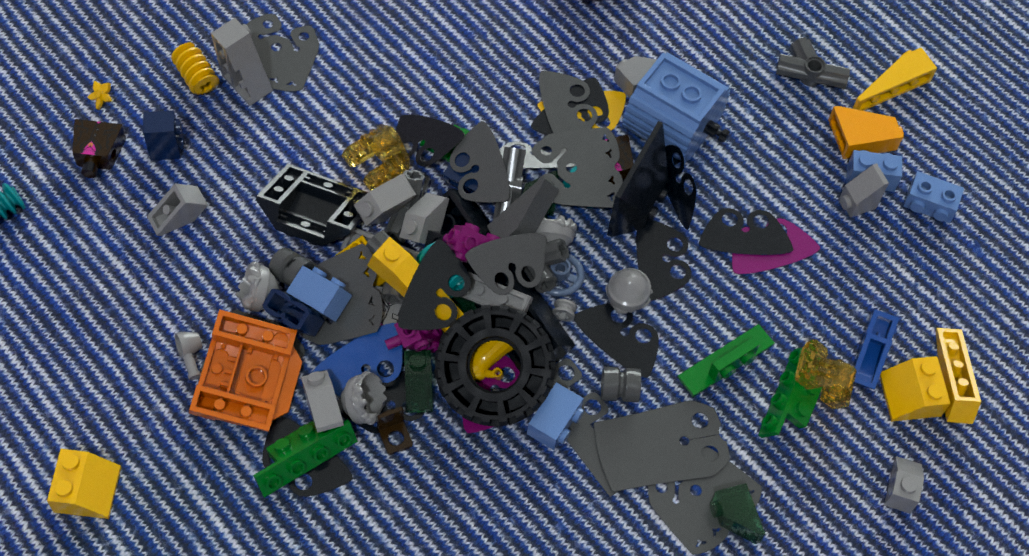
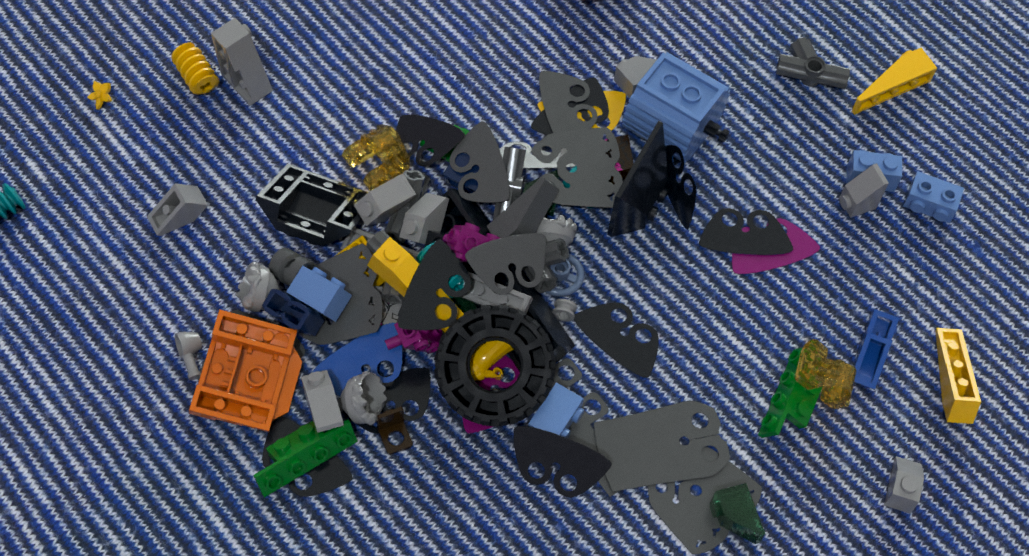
yellow slope [47,449,121,519] -> none
dark brown torso [72,119,126,178] -> none
dark blue brick [143,110,185,161] -> none
dark grey piece [246,13,319,91] -> none
clear green slope [404,350,433,413] -> none
dark grey wheel [601,366,641,403] -> none
light grey hair [605,268,653,314] -> none
black piece [636,220,691,301] -> none
green bracket [677,324,775,397] -> none
light orange slope [828,106,904,159] -> none
yellow slope [880,356,951,422] -> none
none -> black piece [513,426,612,498]

